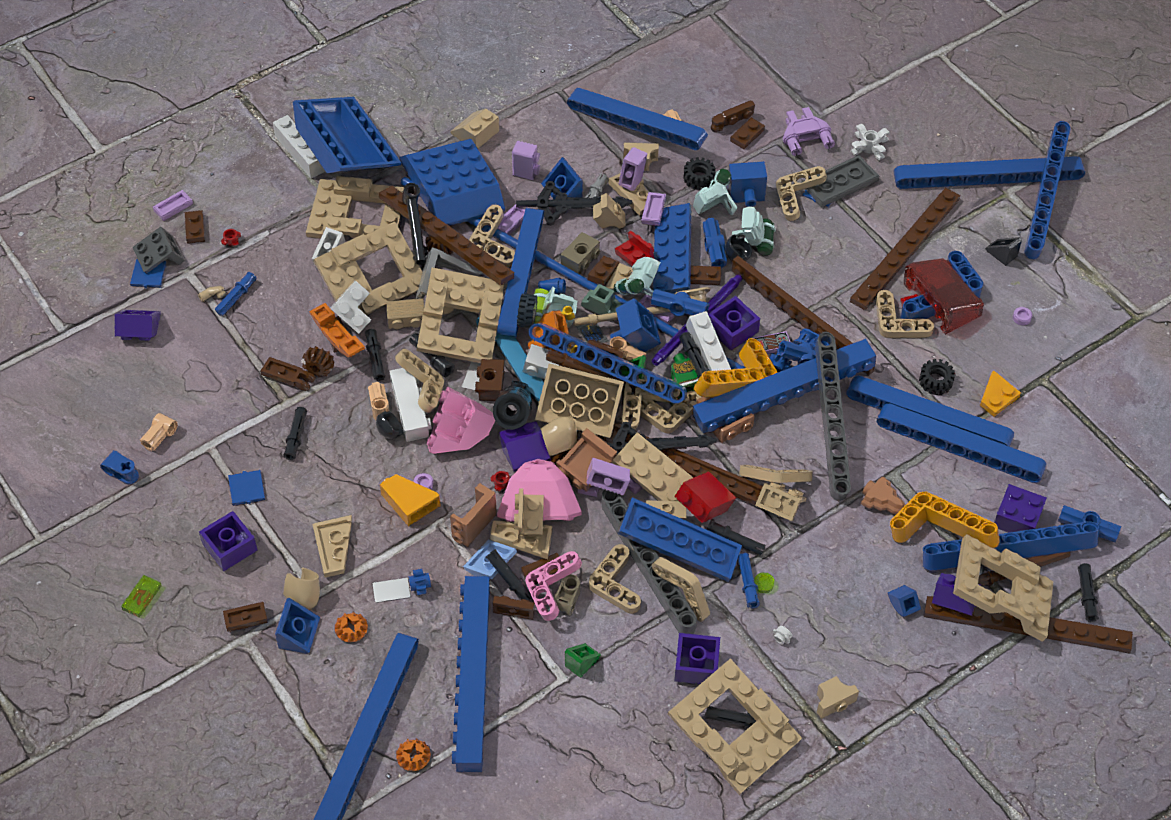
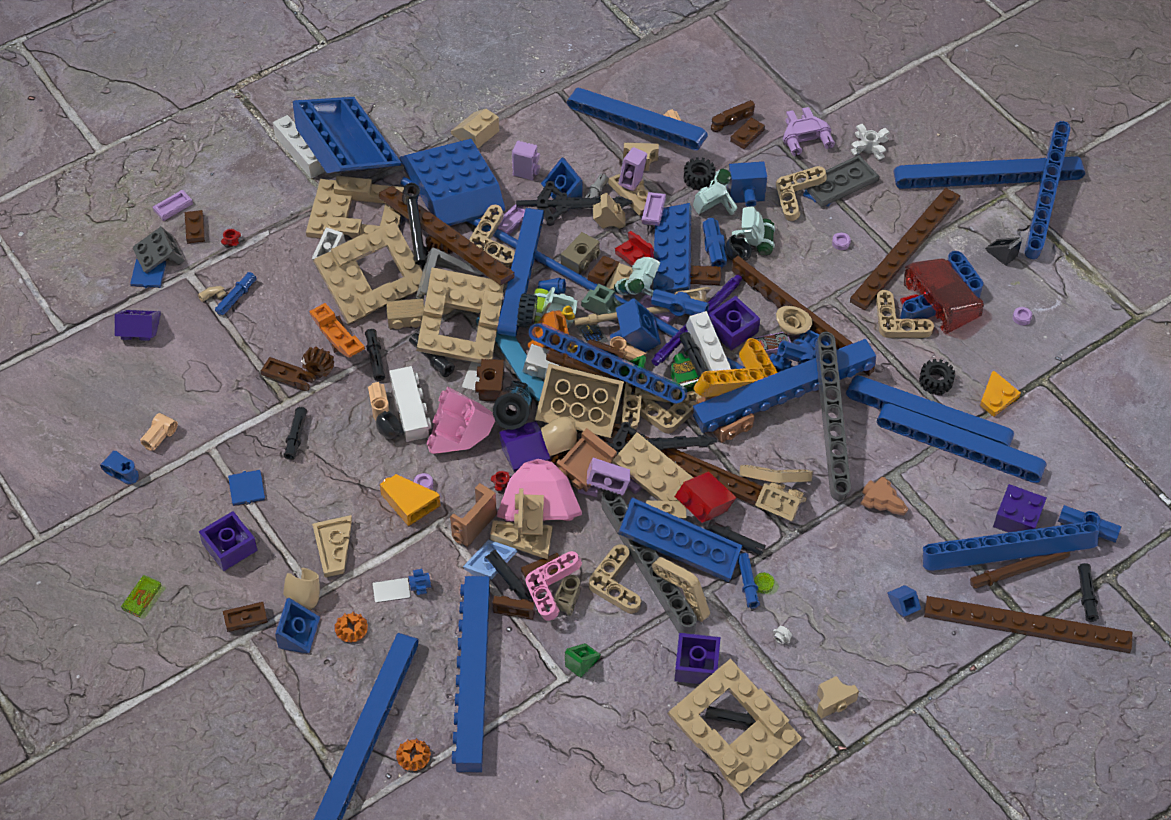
white brick [330,281,371,334] -> none
tan beam [395,349,444,413] -> none
light orange beam [890,491,1000,548] -> none
dark purple slope [932,573,981,615] -> none
tan piece [953,534,1053,642] -> none
none -> tan hat [776,306,812,336]
none -> lavender tile [832,233,851,250]

